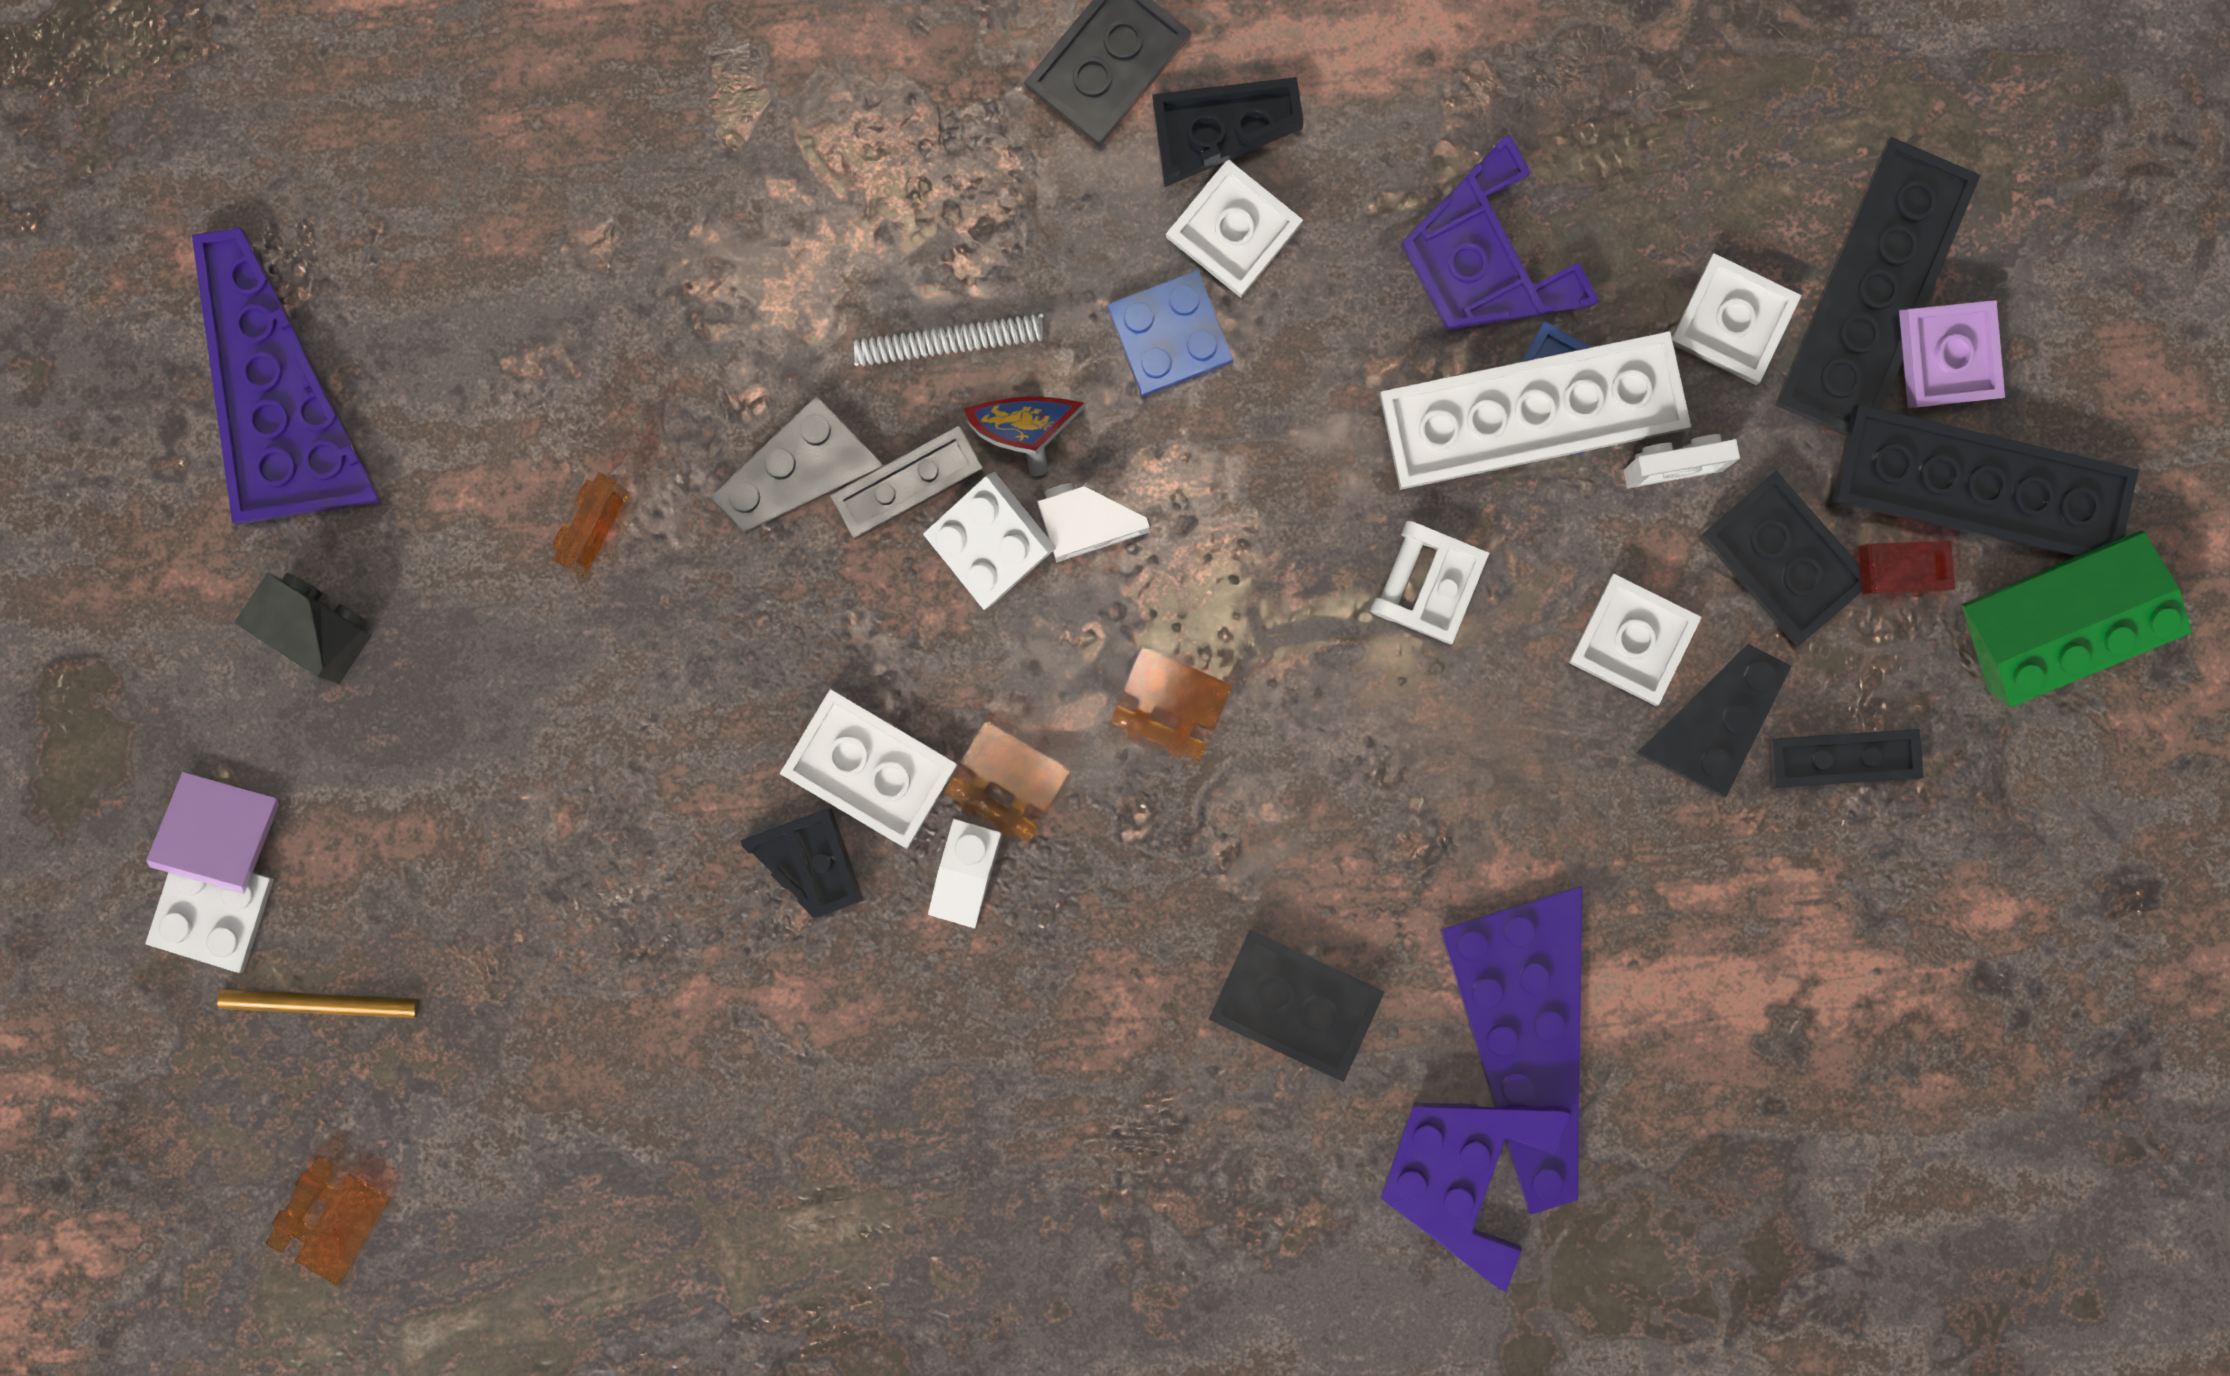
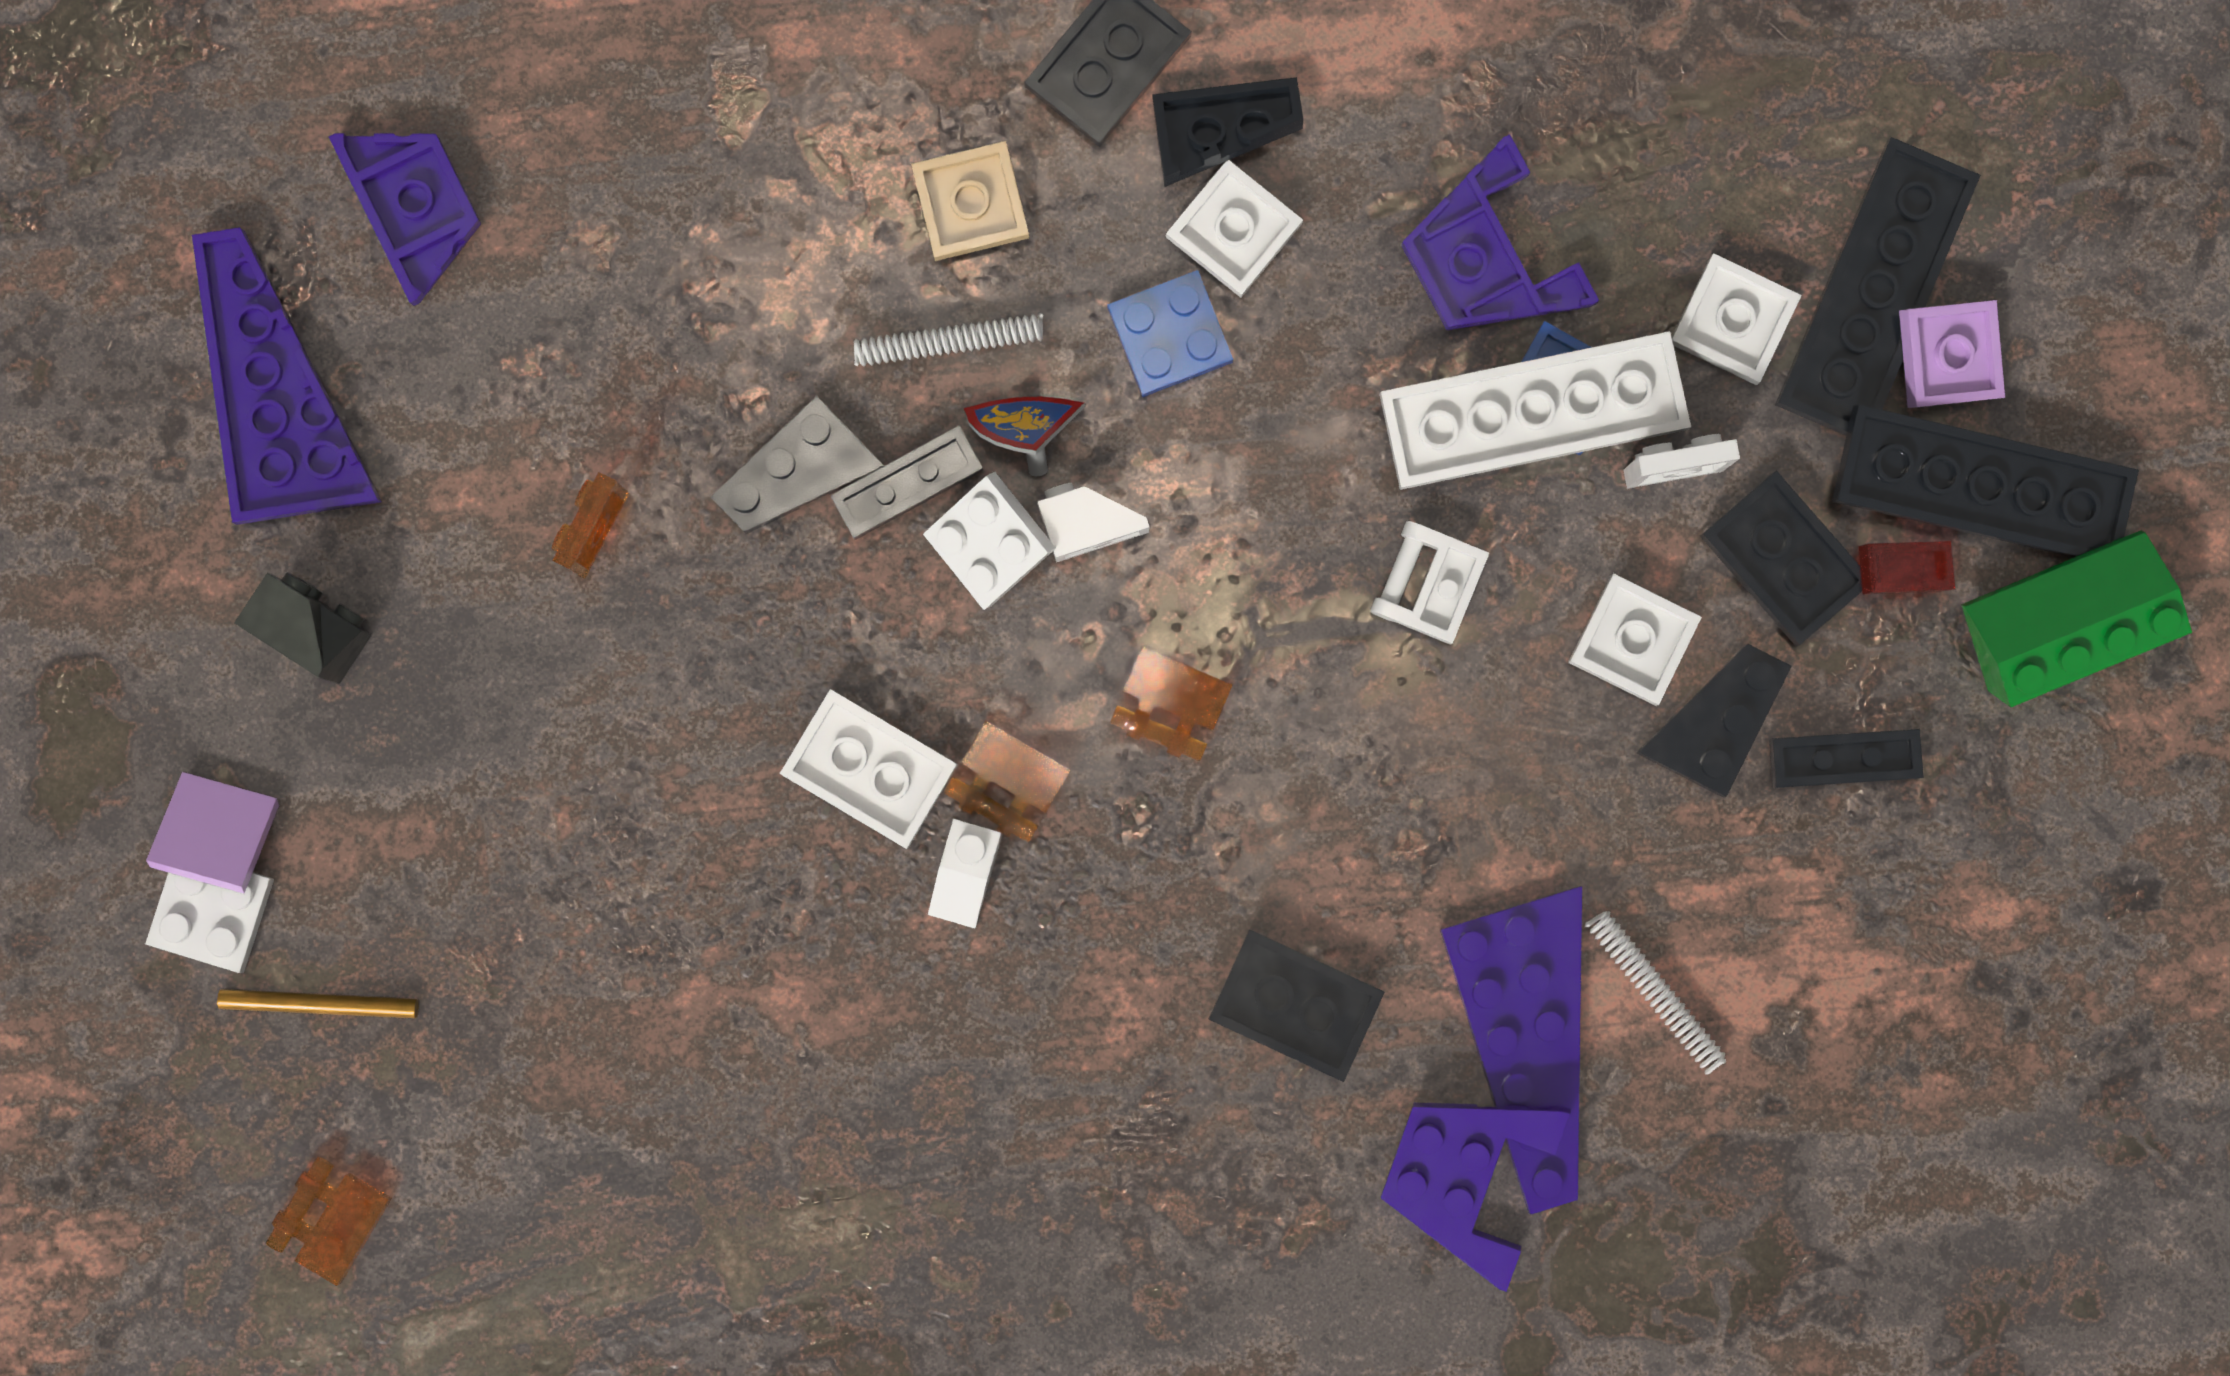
black wing [740,808,864,918] -> none
none -> dark purple wing [328,133,481,306]
none -> tan plate [911,141,1029,261]
none -> white piece [1585,911,1726,1074]

